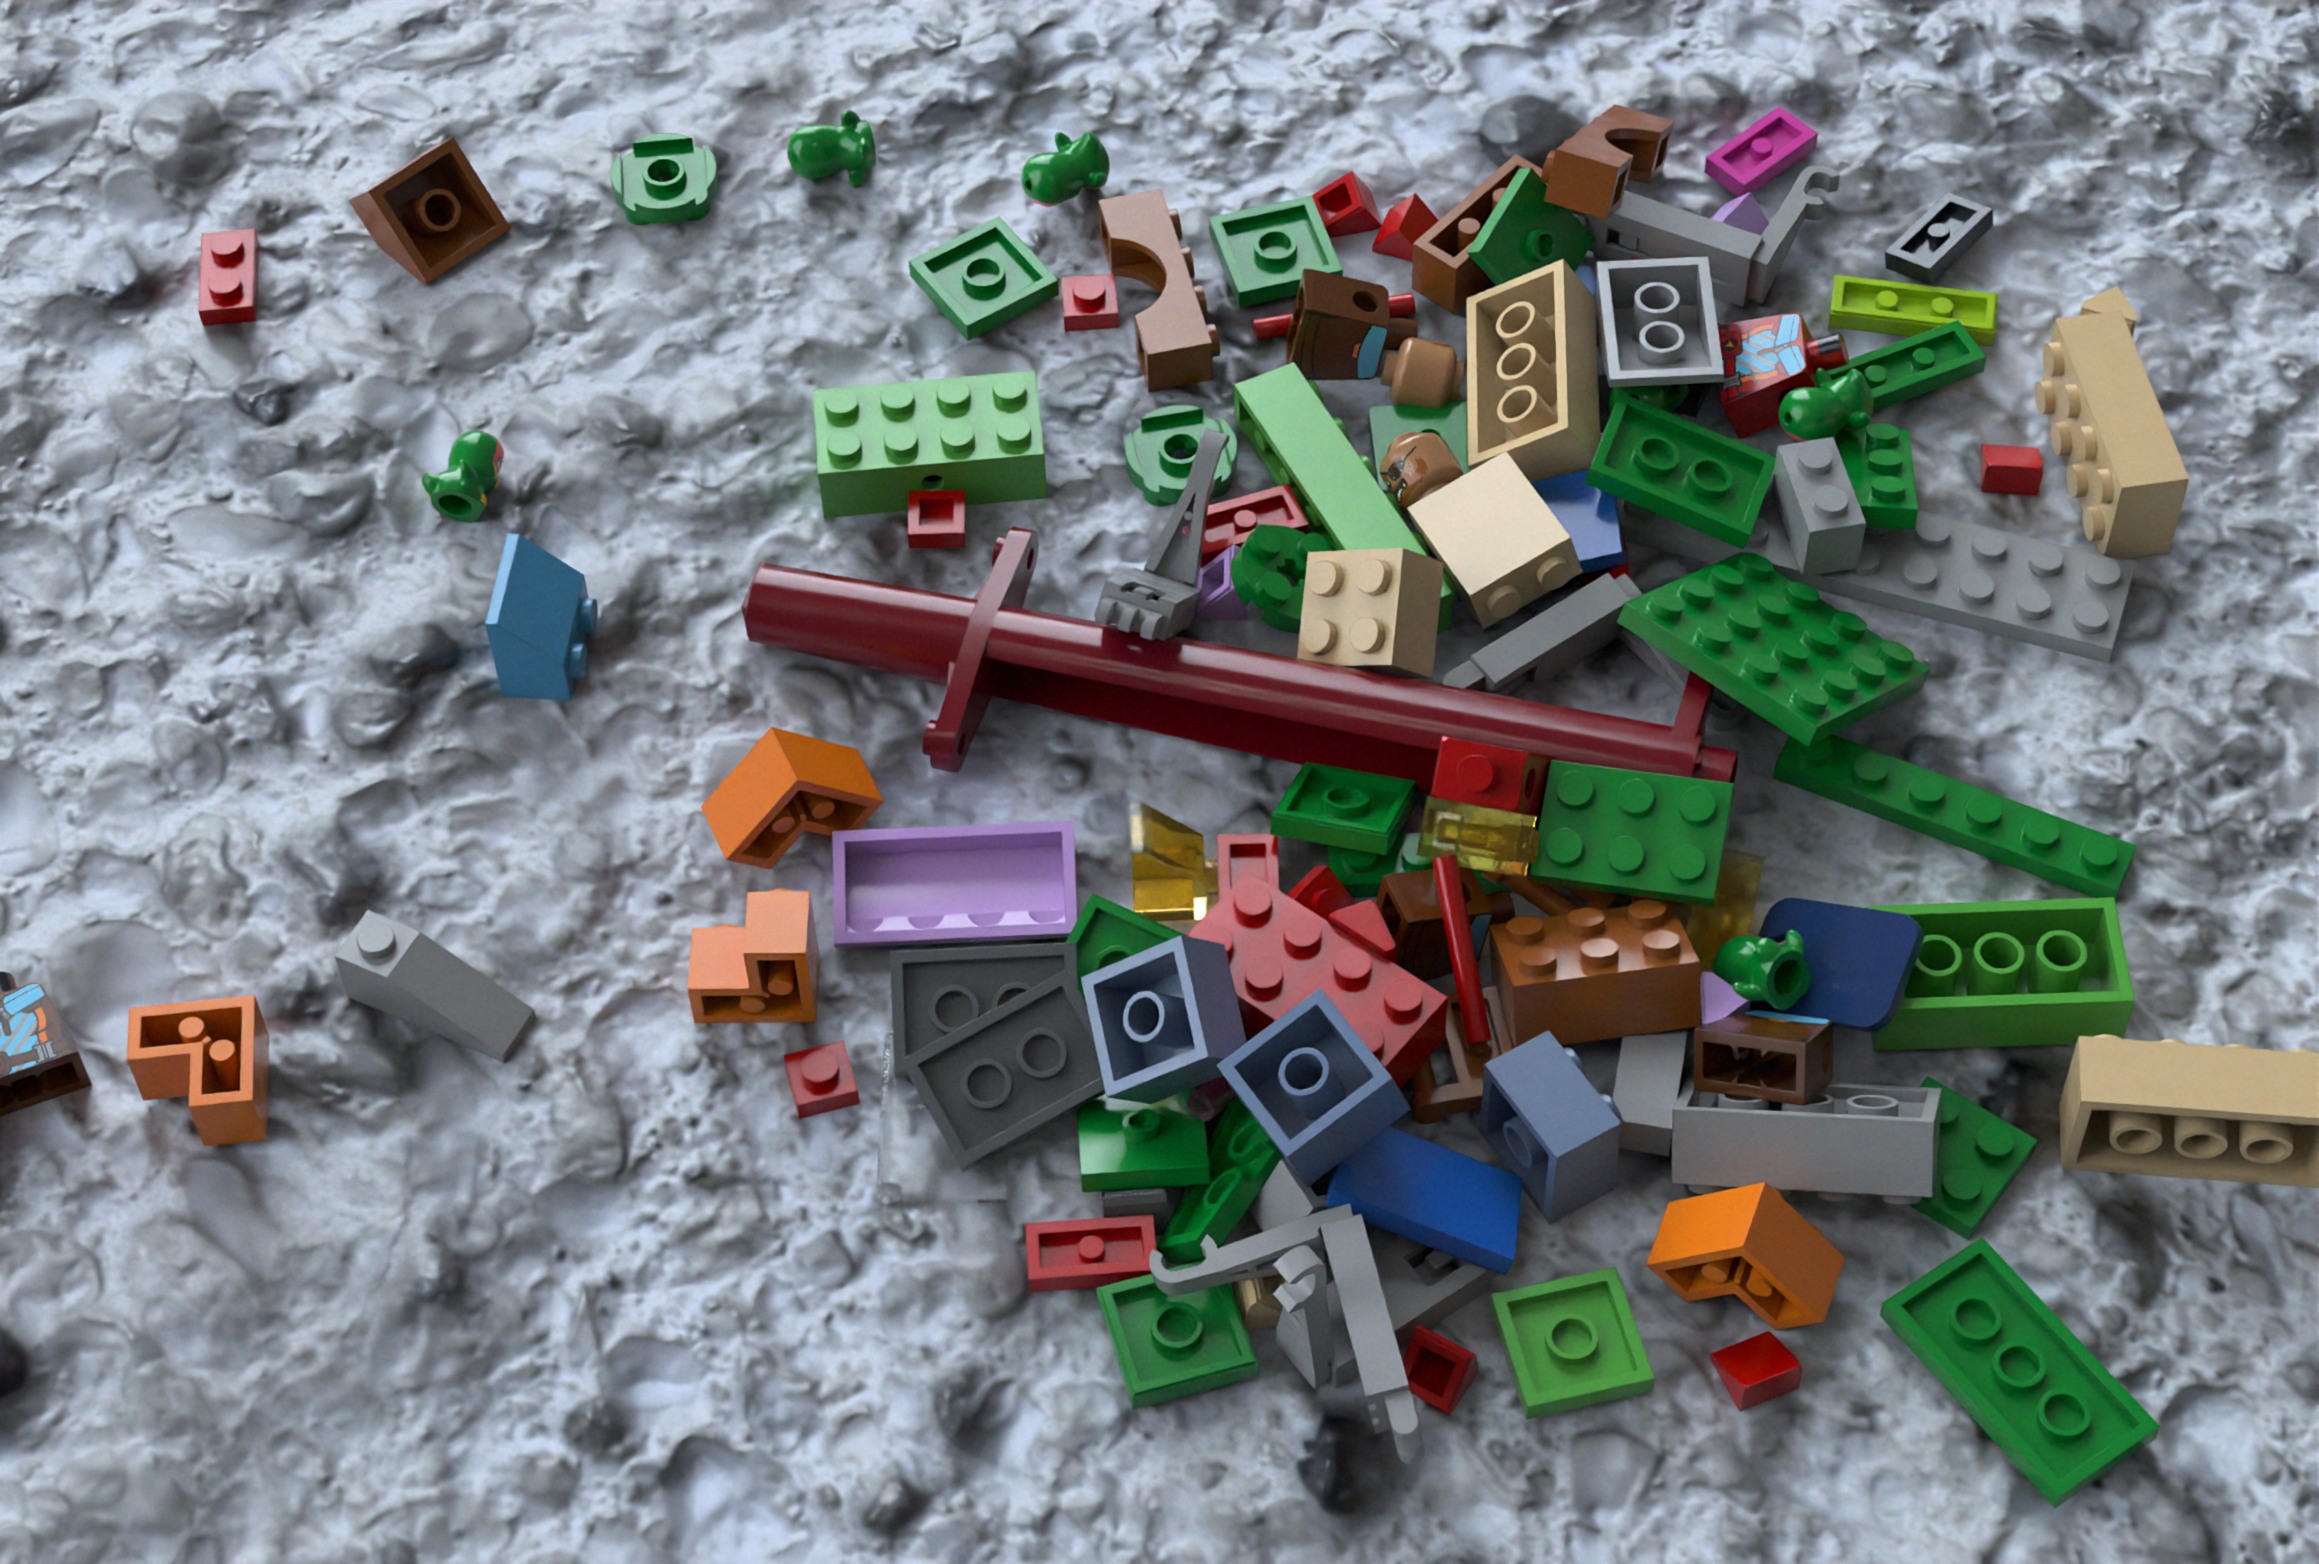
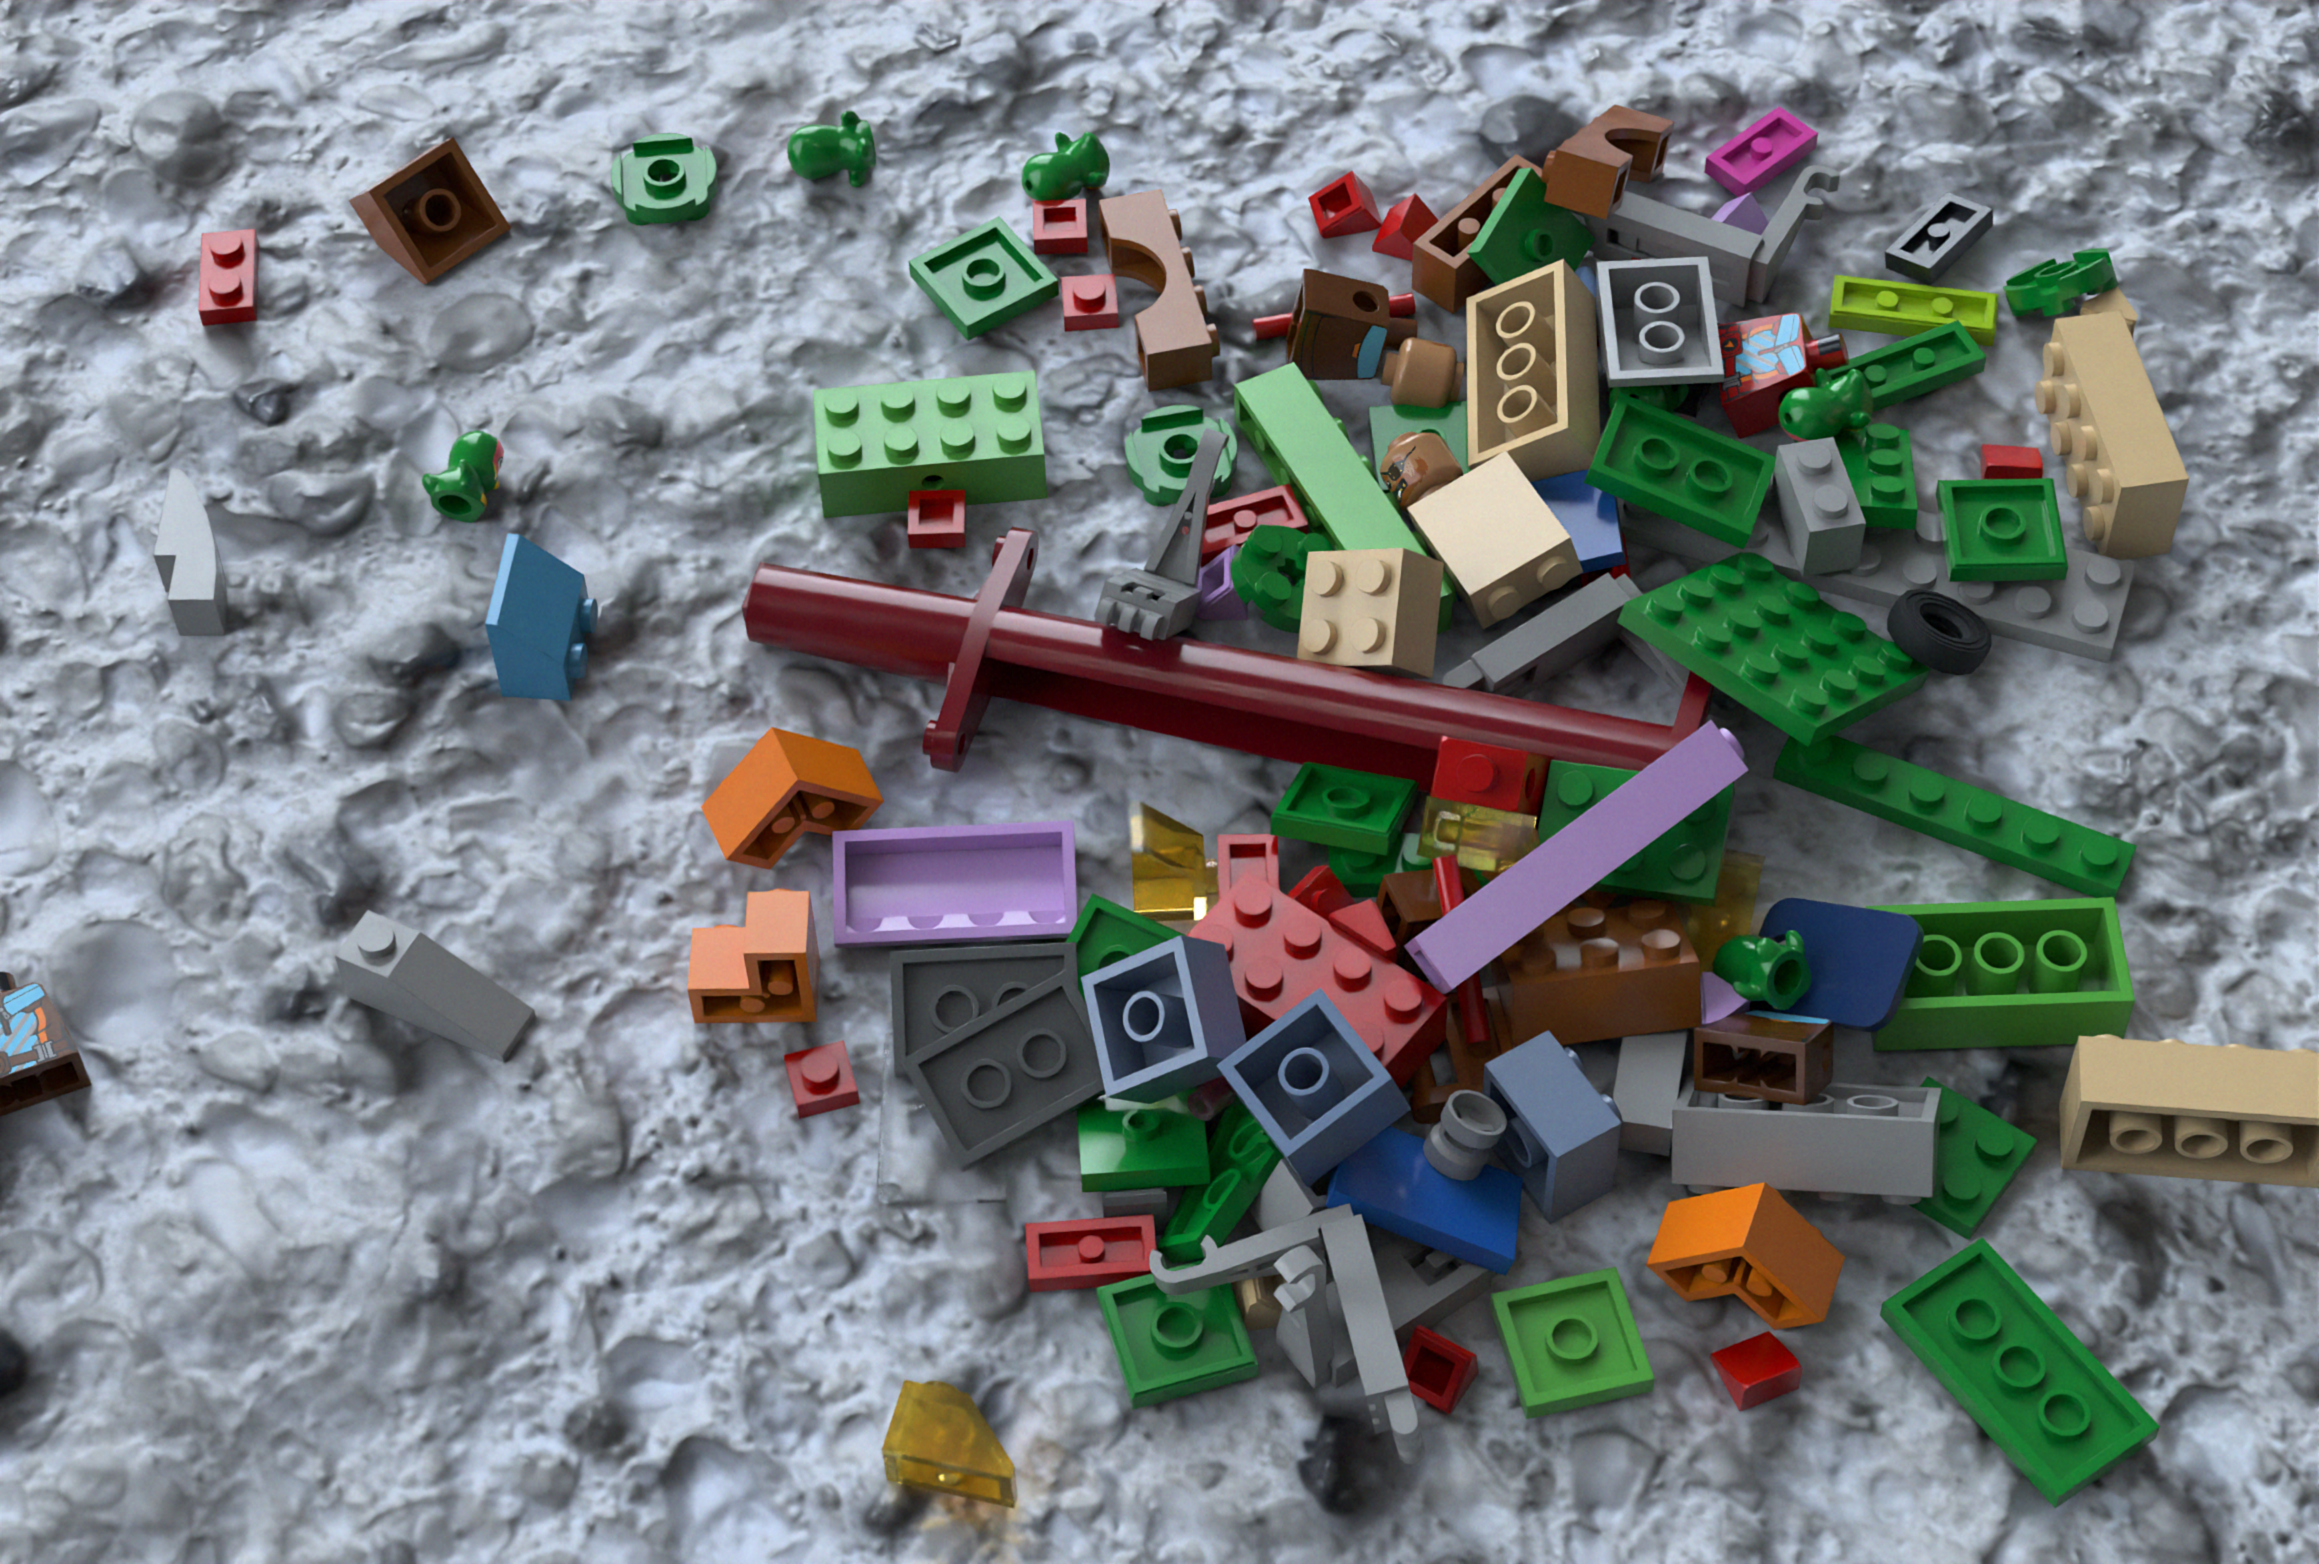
orange brick [127,995,269,1147] -> none
plate [1209,195,1343,307] -> none
none -> slope [153,469,228,636]
none -> clear yellow slope [882,1379,1018,1508]
none -> plate [1032,199,1088,255]
none -> lavender brick [1404,720,1749,995]
none -> light grey wheel [1423,1090,1507,1181]
none -> black tyre [1887,589,1992,675]
none -> green plate [1936,478,2068,582]
none -> green plate [2003,248,2119,317]

